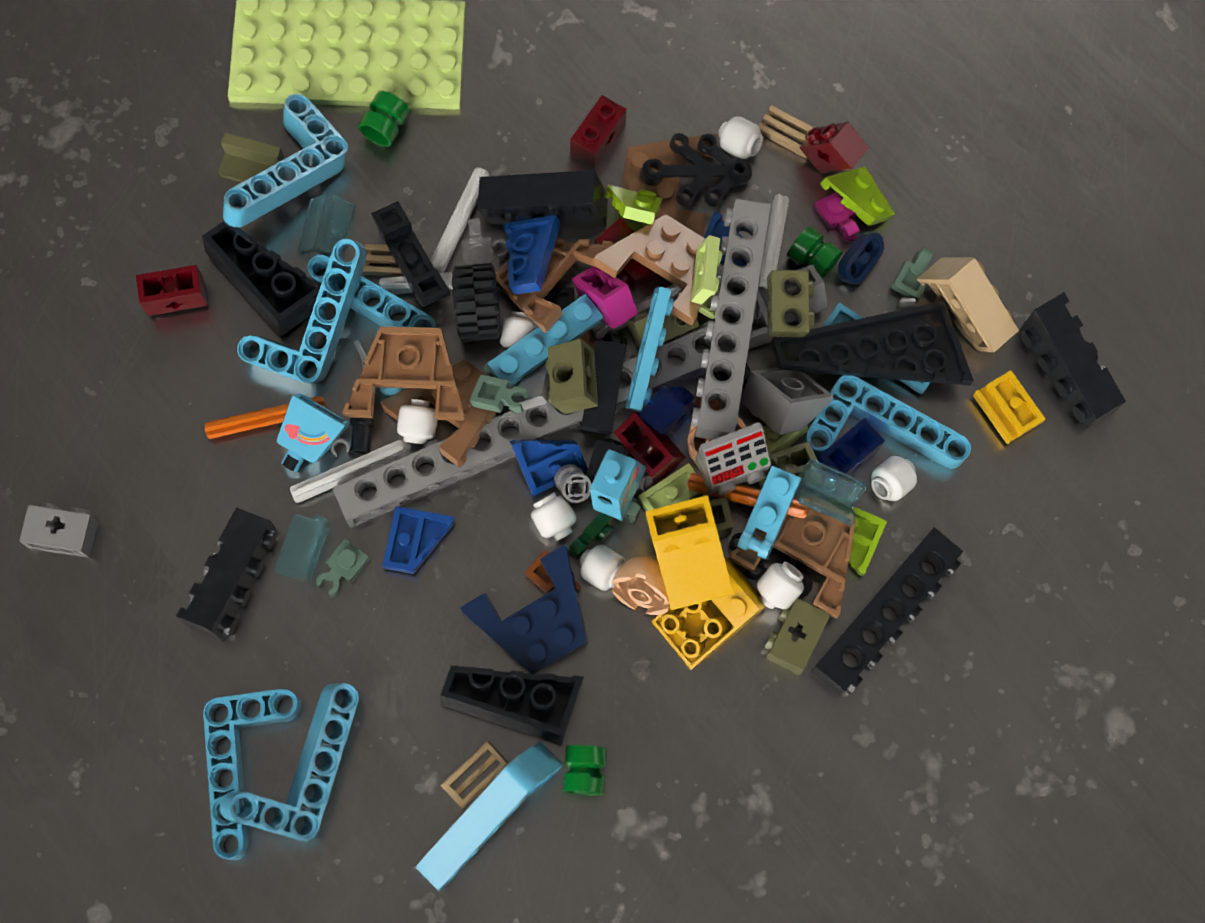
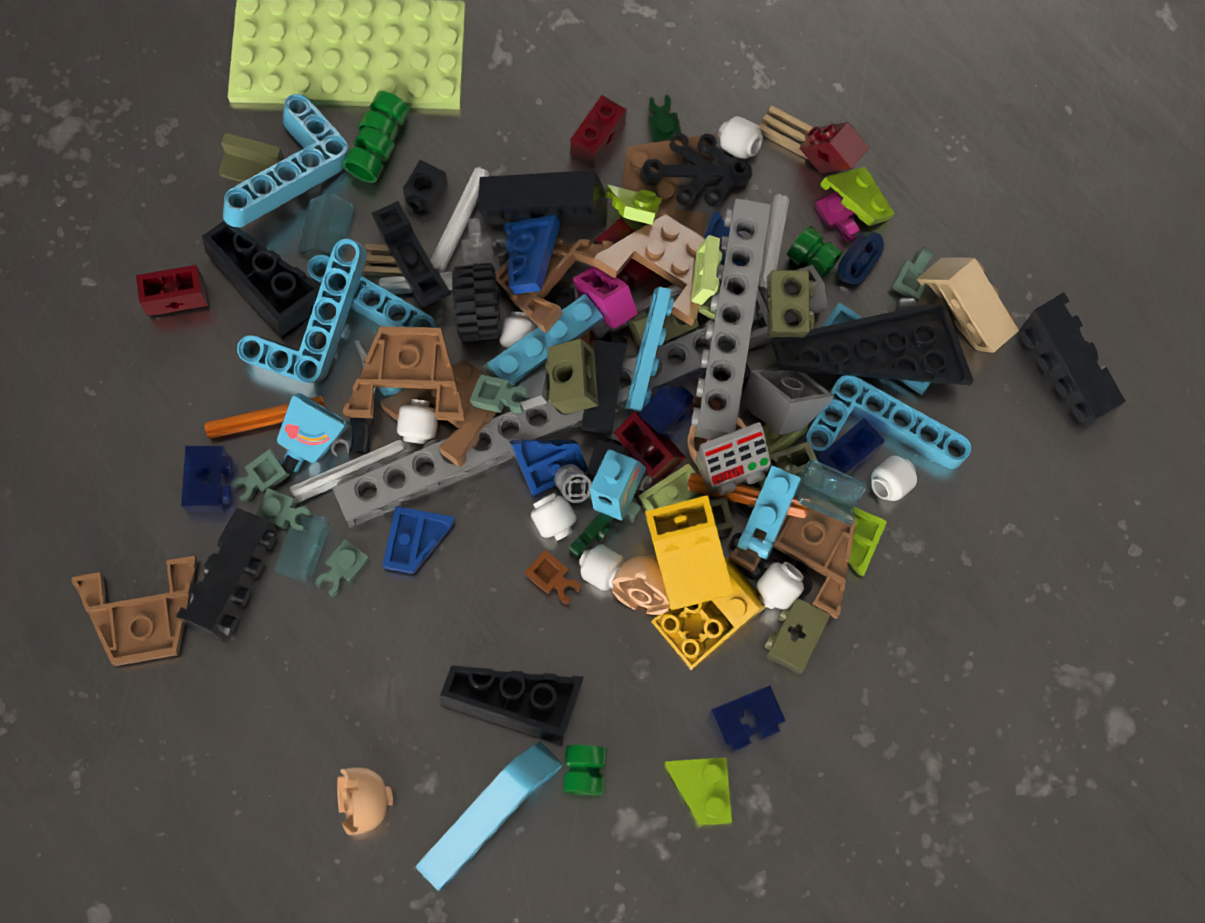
light grey brick [19,502,98,558] -> none
medium azure beam [203,689,302,860] -> none
medium azure beam [219,683,359,841] -> none
tan tile [441,741,509,809] -> none
dark blue wing [460,545,588,674] -> none
black brick [811,527,963,696] -> none
yellow plate [973,370,1046,444] -> none
none -> medium nougat wing [71,555,198,666]
none -> clear blue brick [181,446,233,514]
none -> sand green plate [231,449,290,502]
none -> sand green plate [256,488,315,532]
none -> light nougat cylinder [337,767,393,835]
none -> green wheel [342,127,395,183]
none -> black brick [403,160,448,213]
none -> dark green plate [648,95,681,143]
none -> lime wing [664,757,732,826]
none -> clear blue brick [709,685,786,751]

